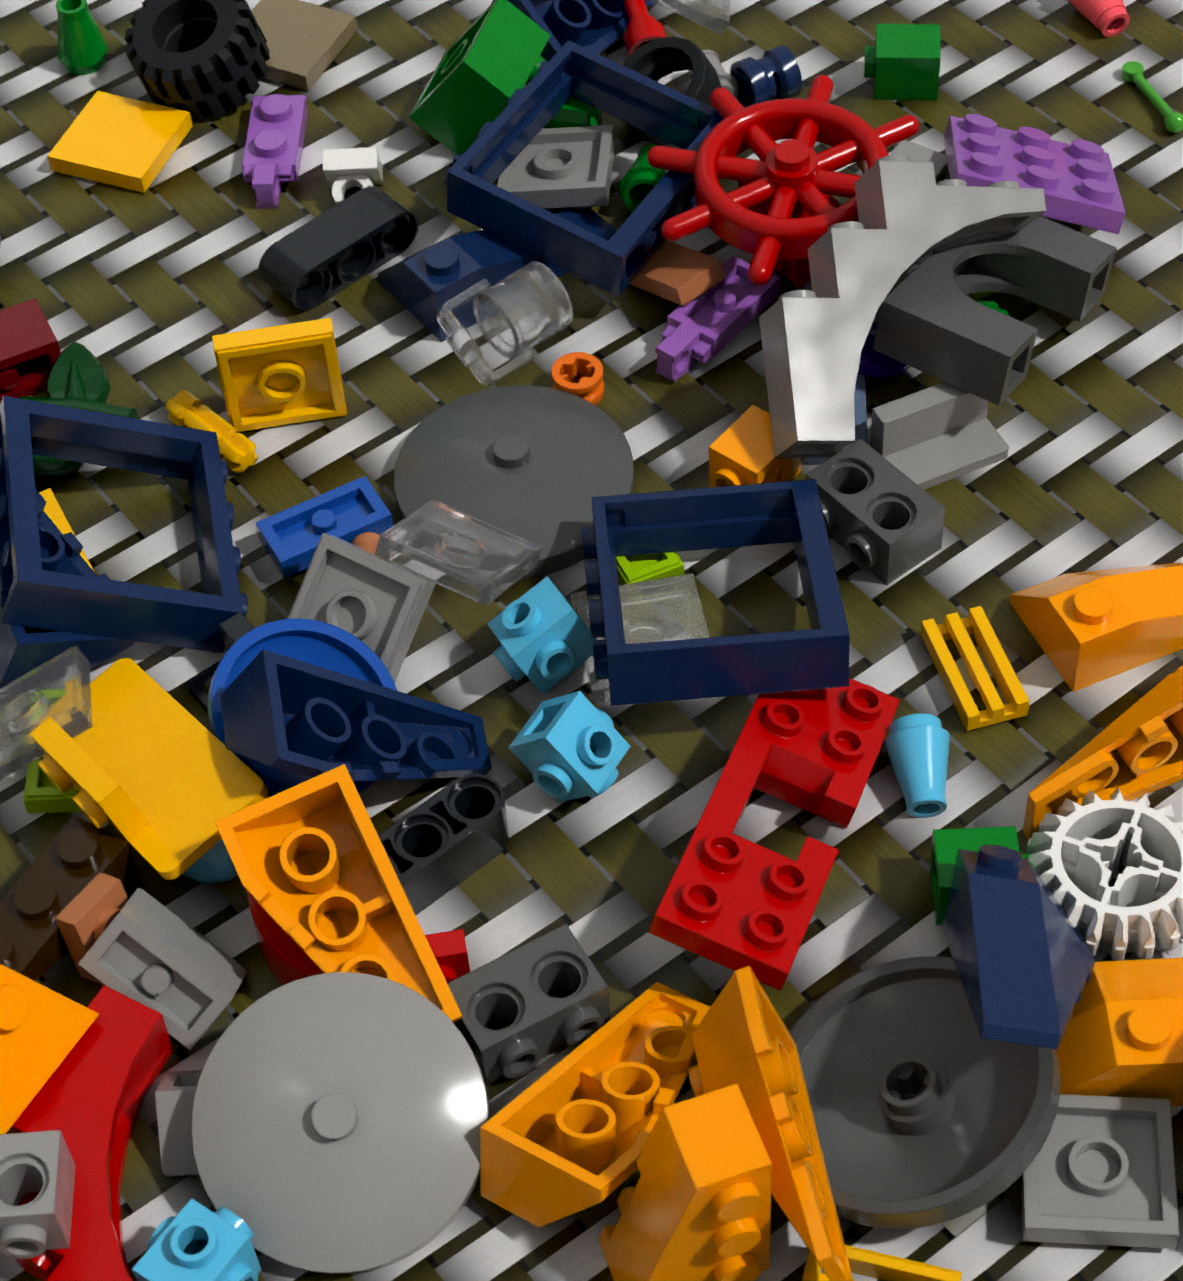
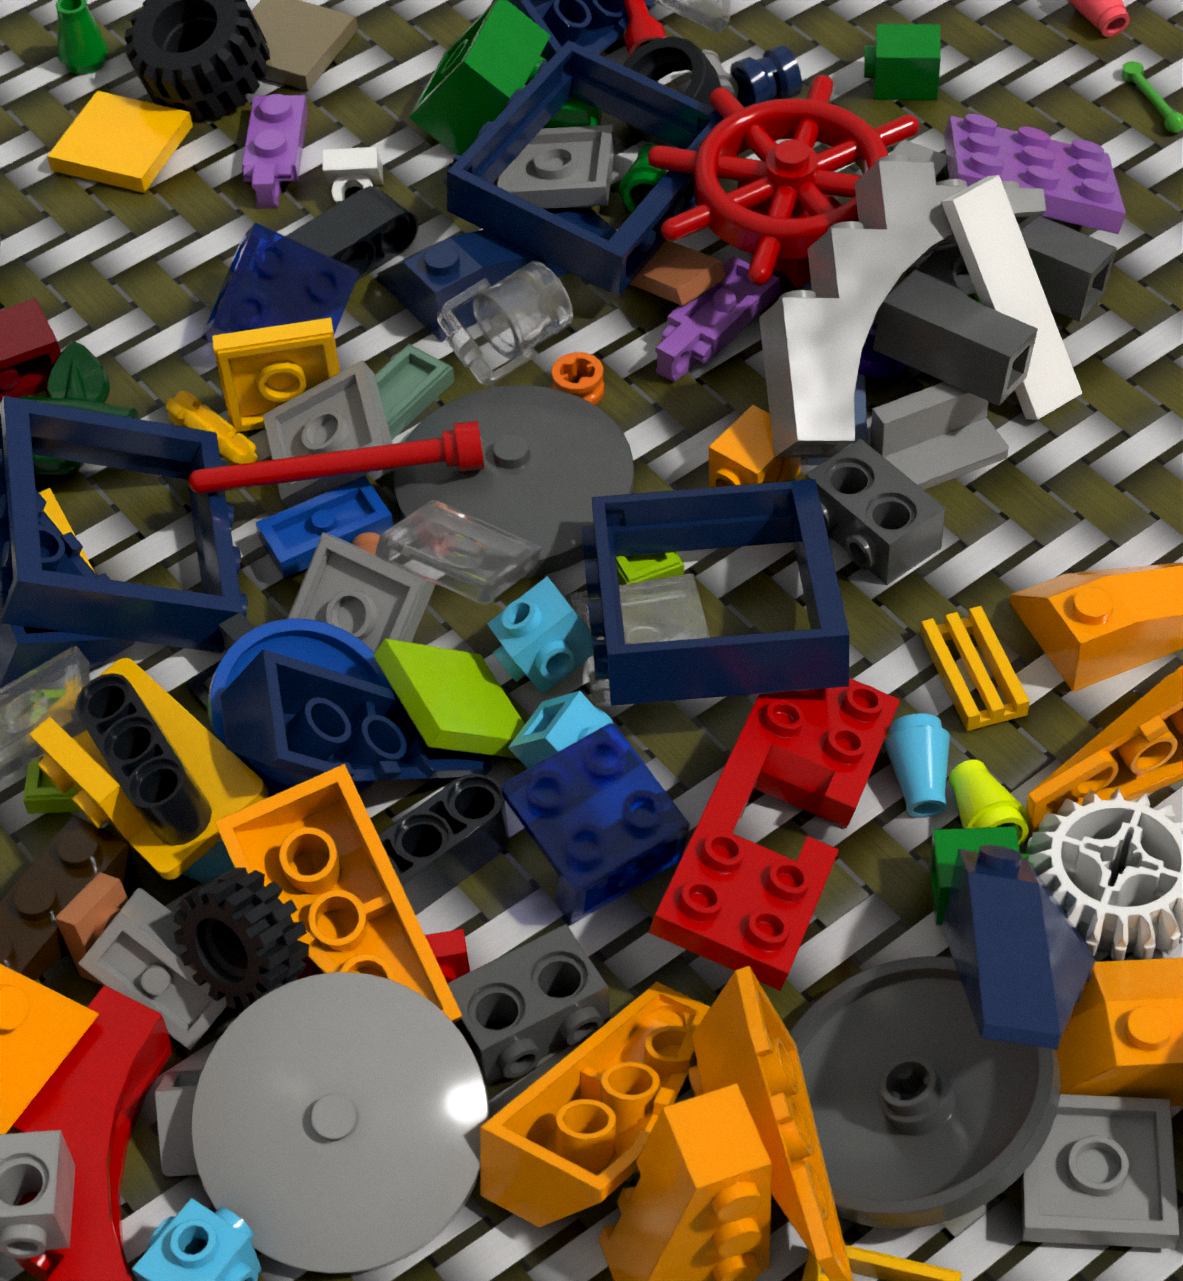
none -> black beam [75,673,212,846]
none -> black tyre [173,867,309,1010]
none -> red piece [188,420,484,494]
none -> clear blue bracket [200,222,358,343]
none -> light grey plate [263,360,393,508]
none -> lime tile [373,638,525,759]
none -> sand green tile [375,344,455,440]
none -> clear blue bracket [502,723,690,925]
none -> white tile [941,175,1082,420]
none -> neon yellow cone [949,760,1029,848]

